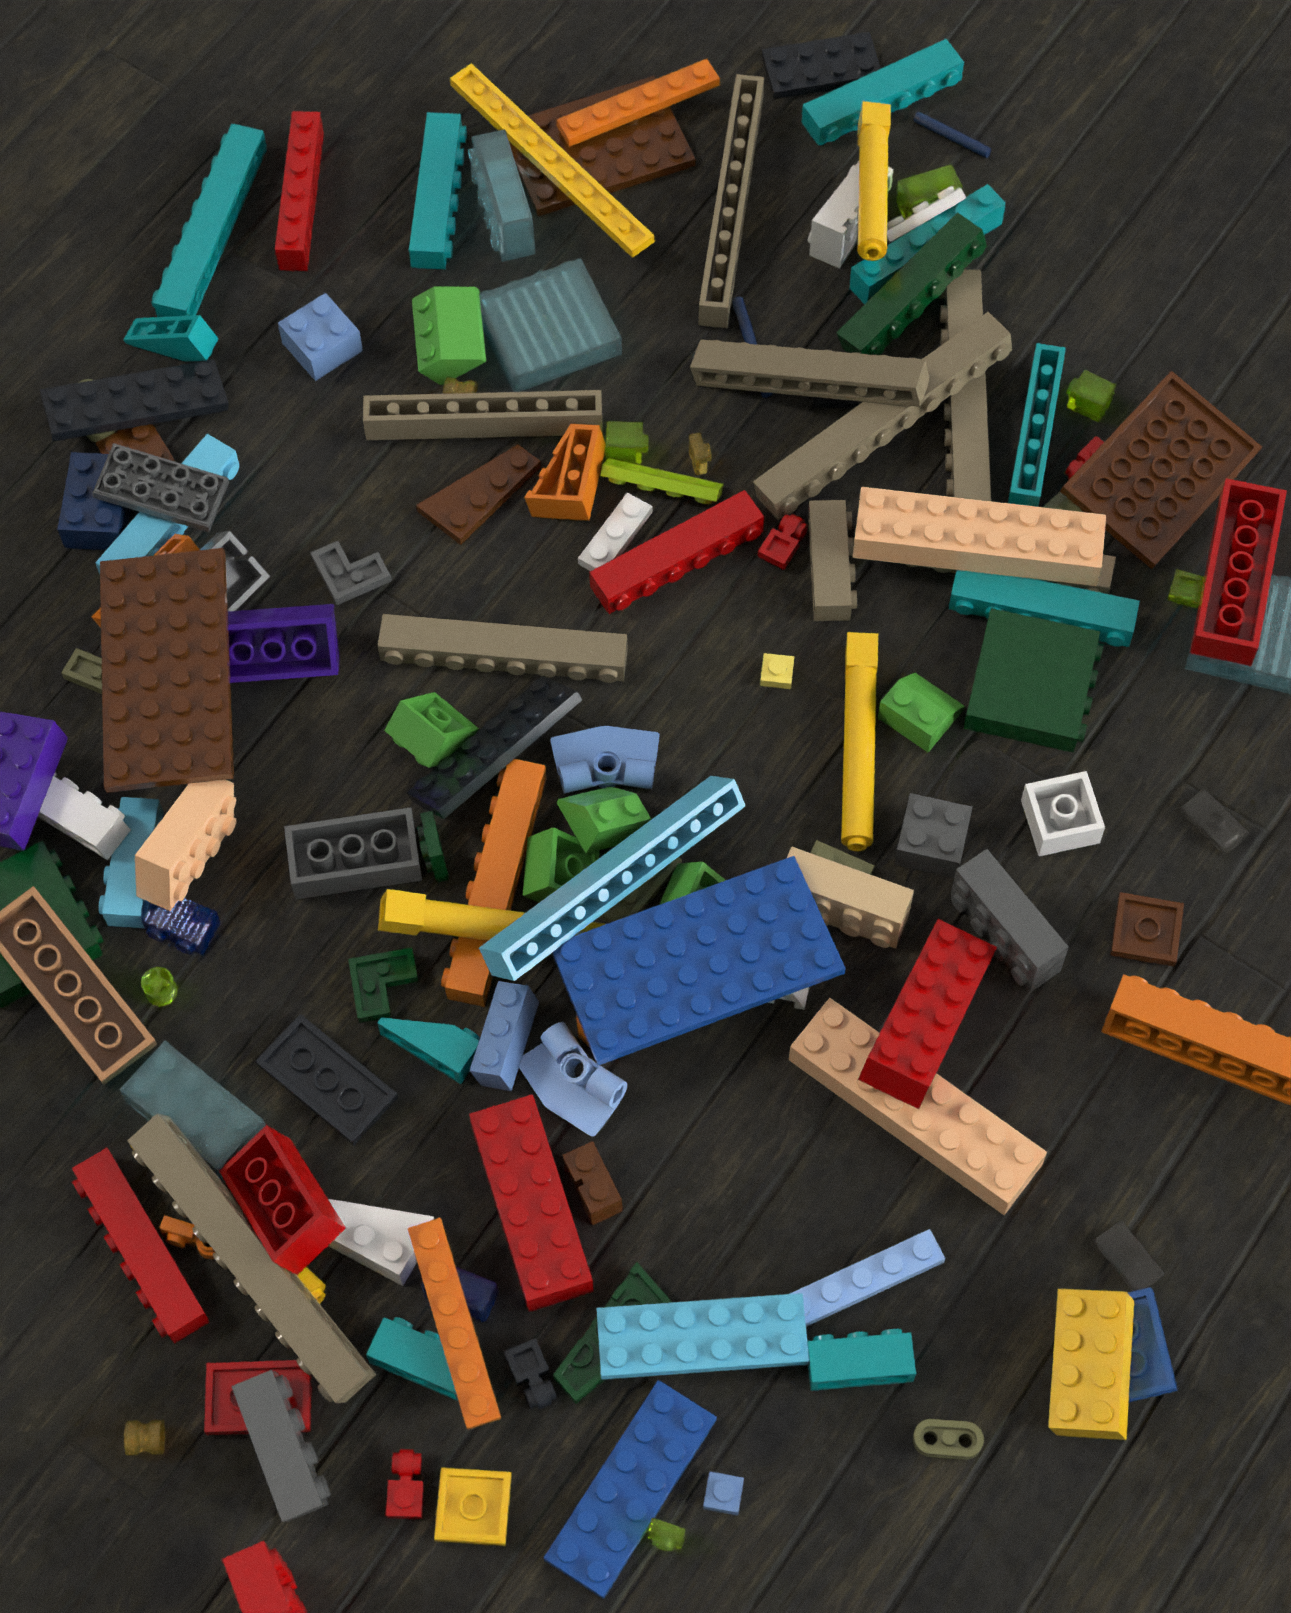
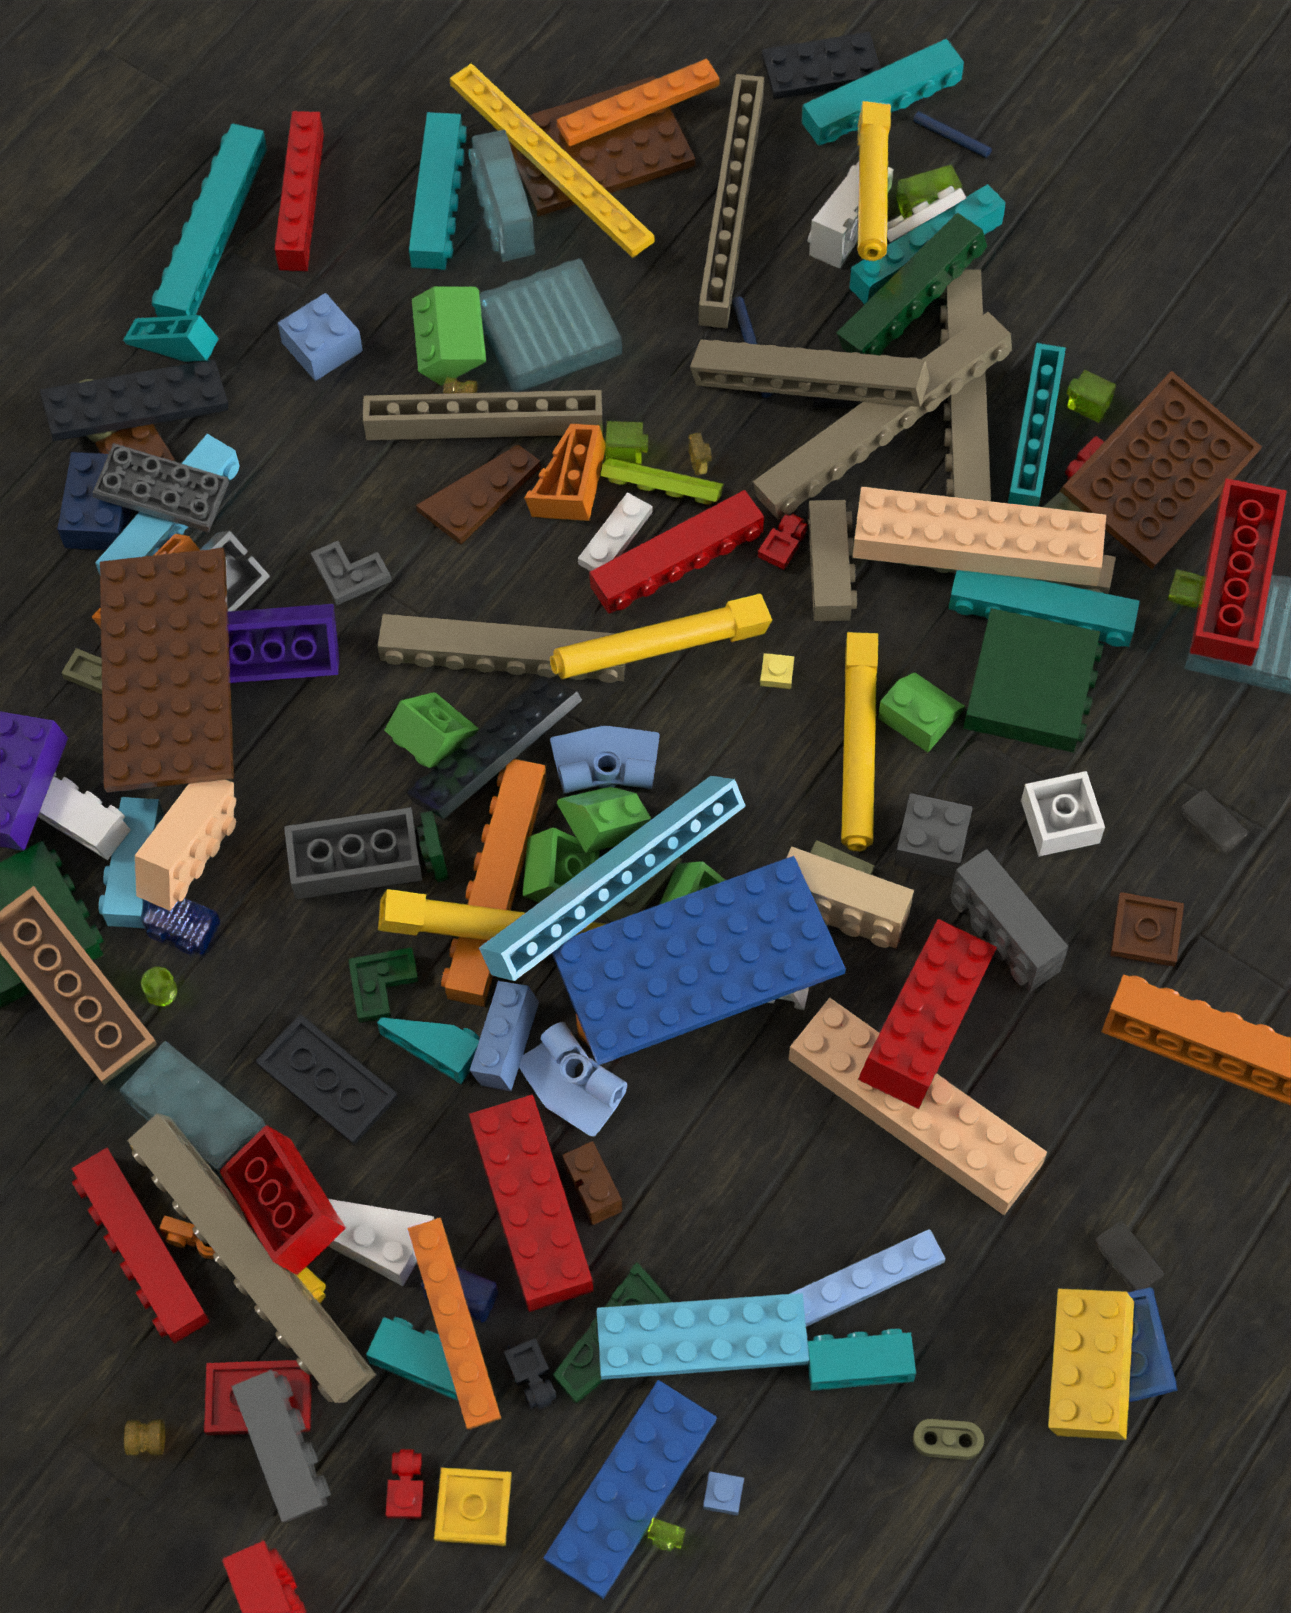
none -> yellow brick [550,594,772,679]

